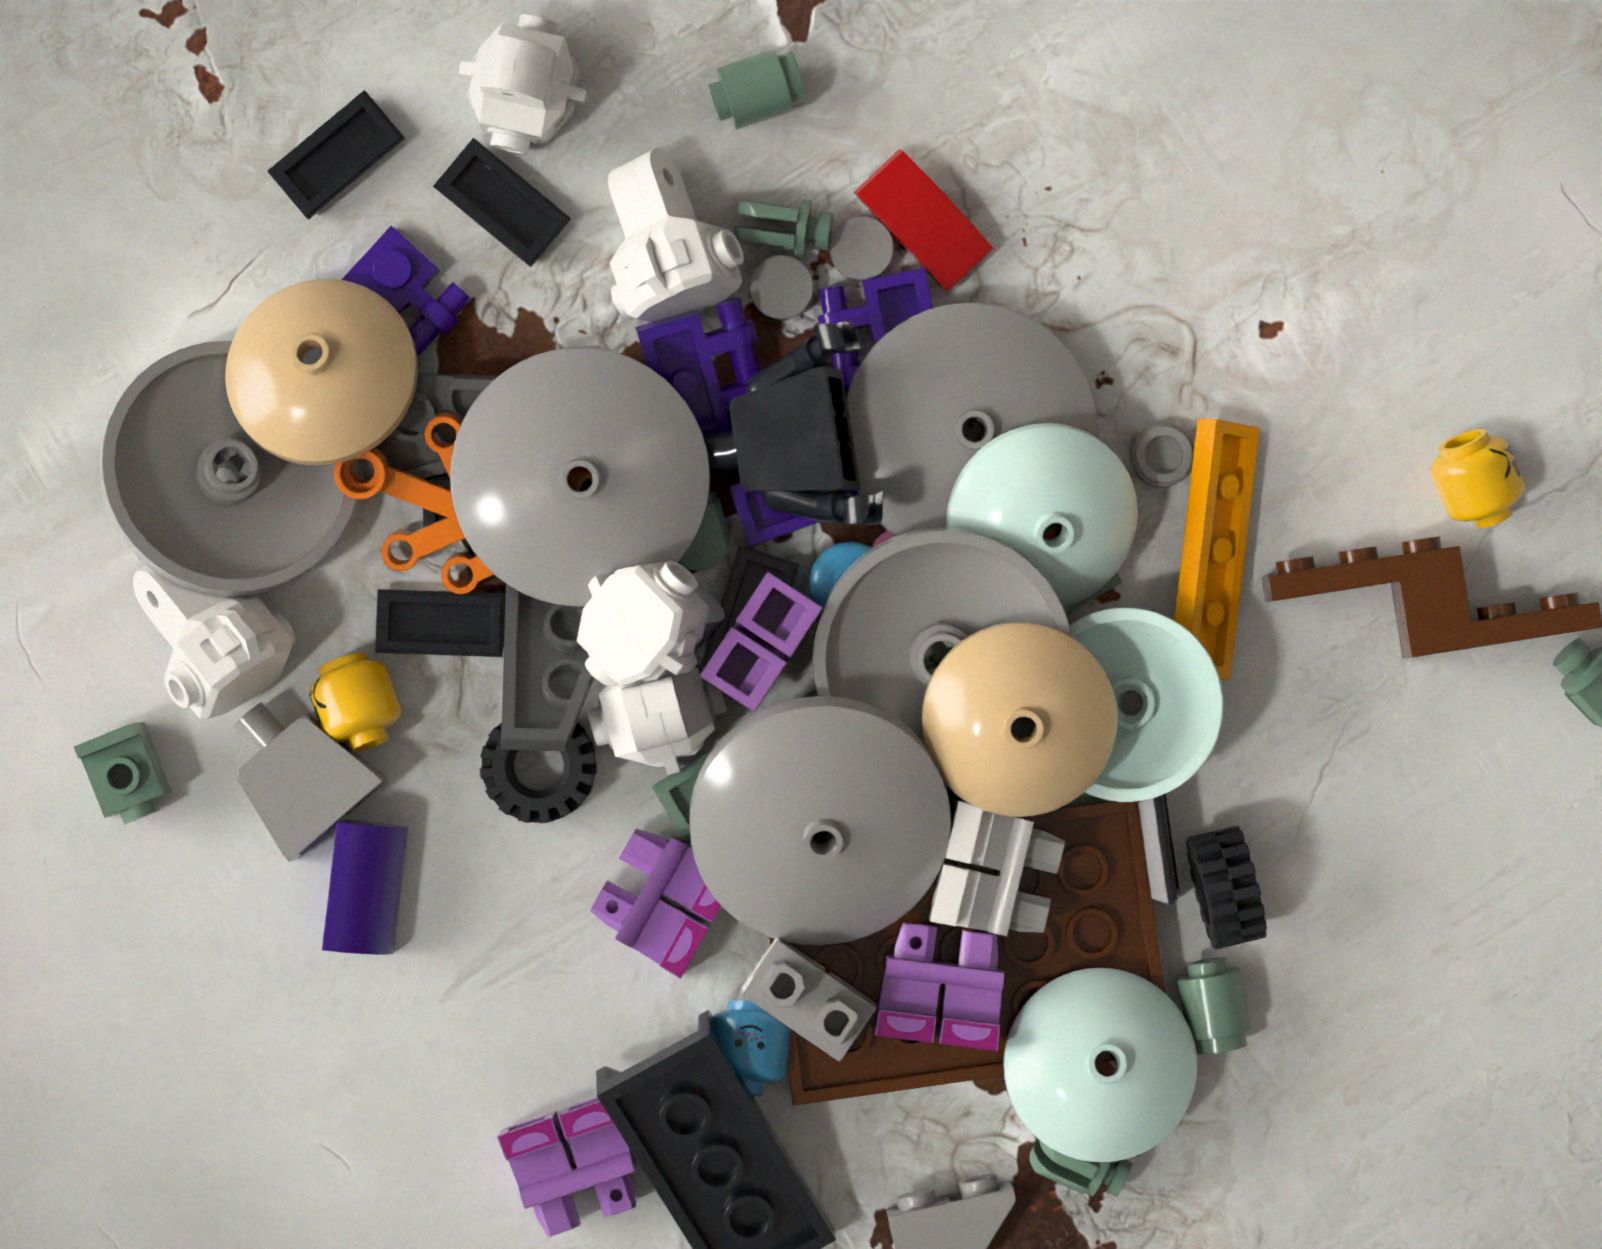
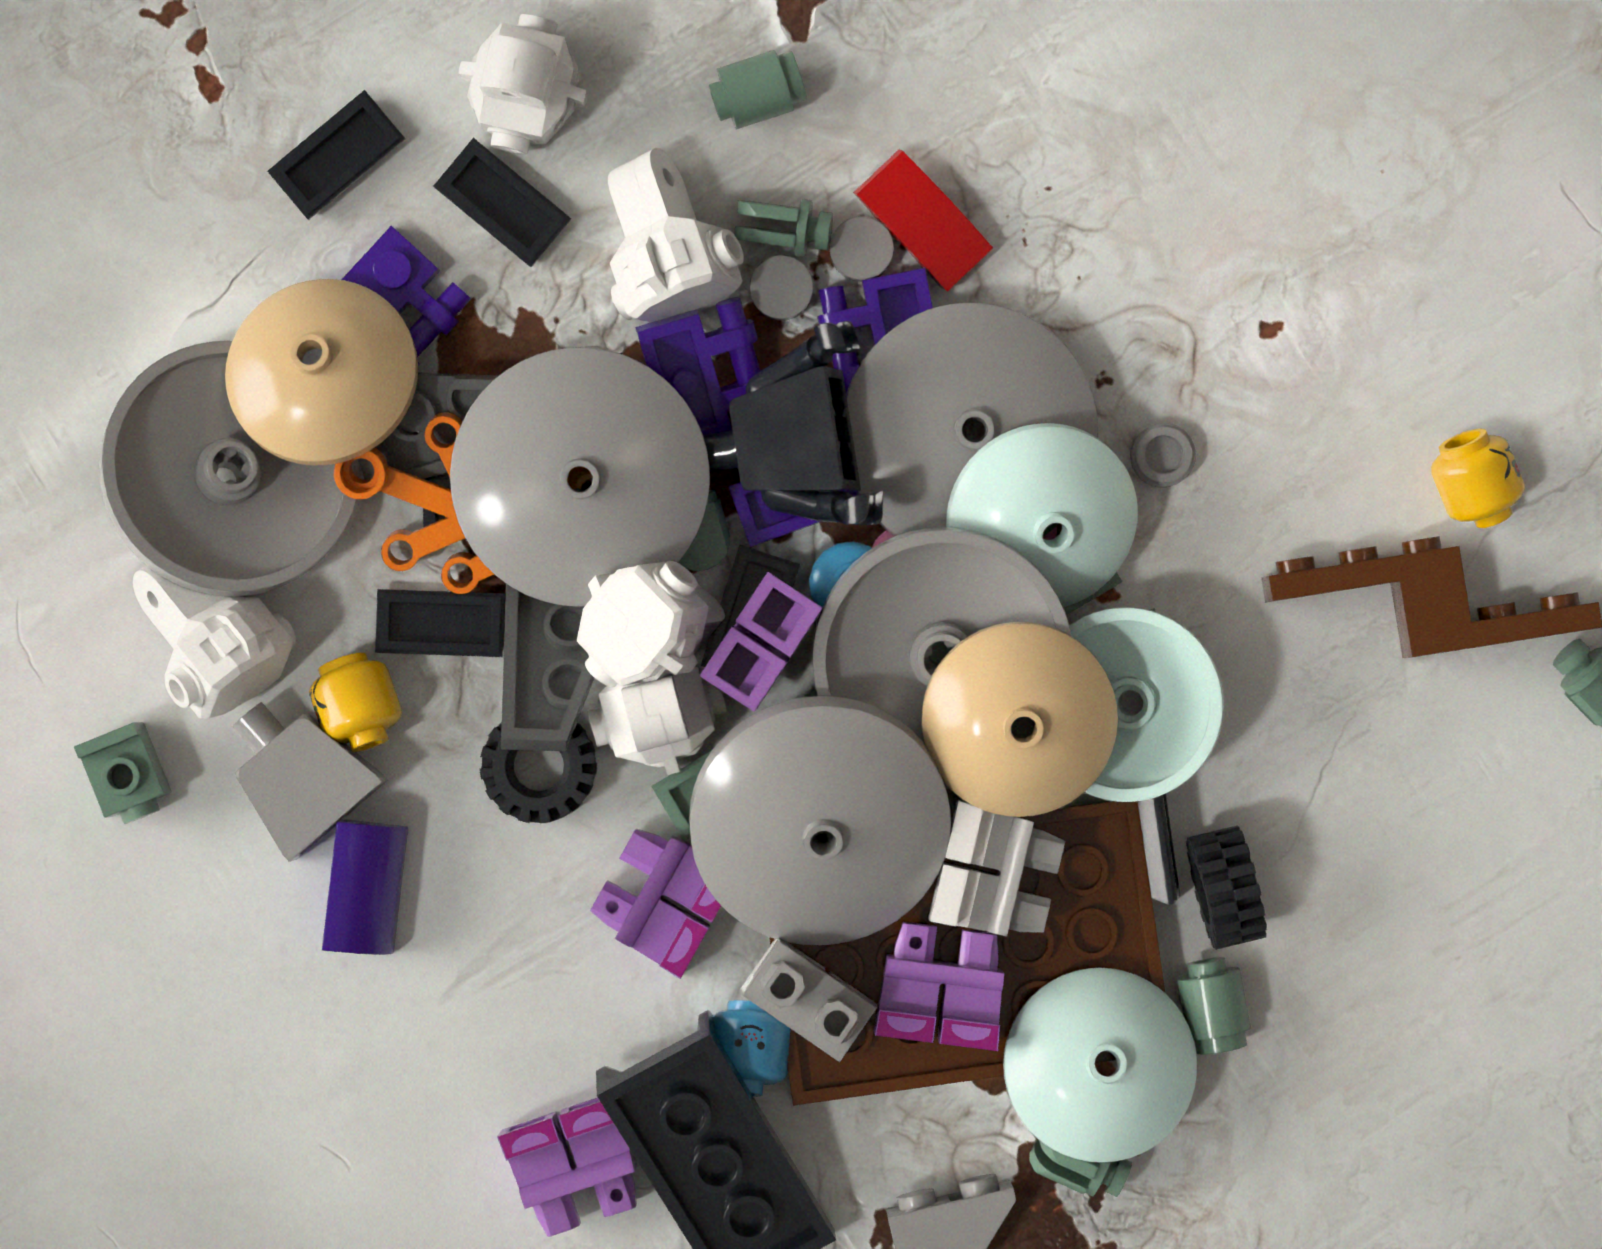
light orange plate [1174,418,1260,680] -> none

